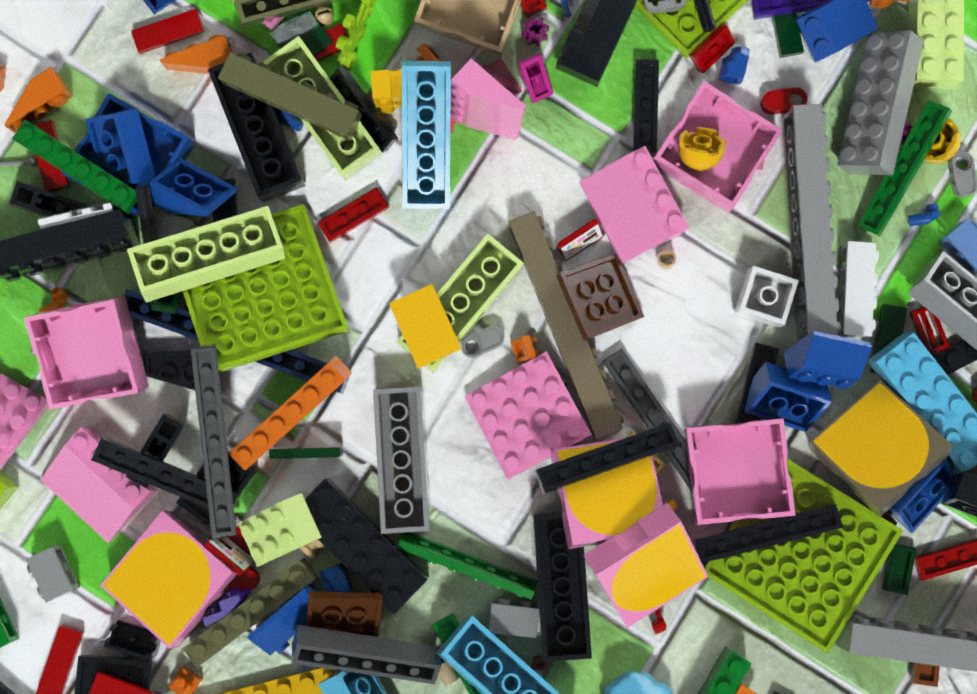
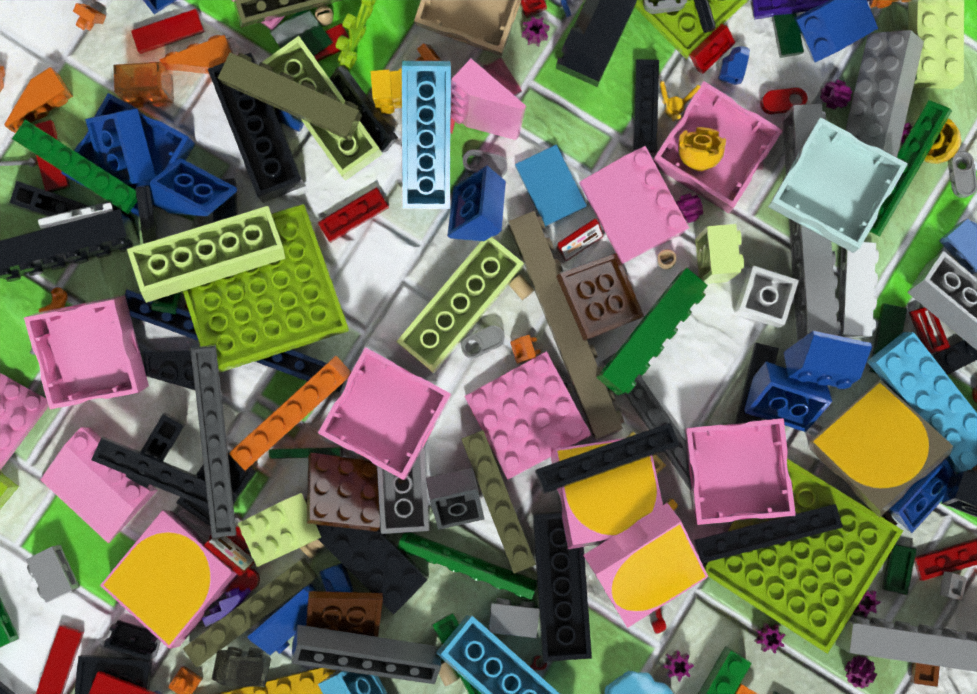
yellow tile [389,284,462,369] -> none
dark pink slope [518,53,553,103] -> none
blue arm [908,204,941,227] -> none
none -> orange tile [73,3,106,31]
none -> clear orange brick [113,62,174,108]
none -> clear smoke brick [211,647,271,687]
none -> reddish brown plate [307,453,380,531]
none -> bright pink tile [318,347,451,480]
none -> dark grey brick [426,468,484,530]
none -> blue slope [447,165,506,241]
none -> olive brick [461,430,536,573]
none -> light grey piece [463,149,507,177]
none -> tan hinge [509,274,534,301]
none -> dark azure tile [515,144,587,227]
none -> green brick [596,268,708,395]
none -> yellow plant [660,81,700,122]
none -> magenta gear [663,649,694,682]
none -> magenta gear [675,193,704,223]
none -> yellowish green brick [695,224,744,284]
none -> magenta gear [754,622,786,653]
none -> light aqua tile [768,117,908,253]
none -> magenta gear [820,79,852,110]
none -> magenta gear [844,655,877,689]
none -> magenta gear [854,590,881,617]
none -> light grey plate [940,571,967,601]

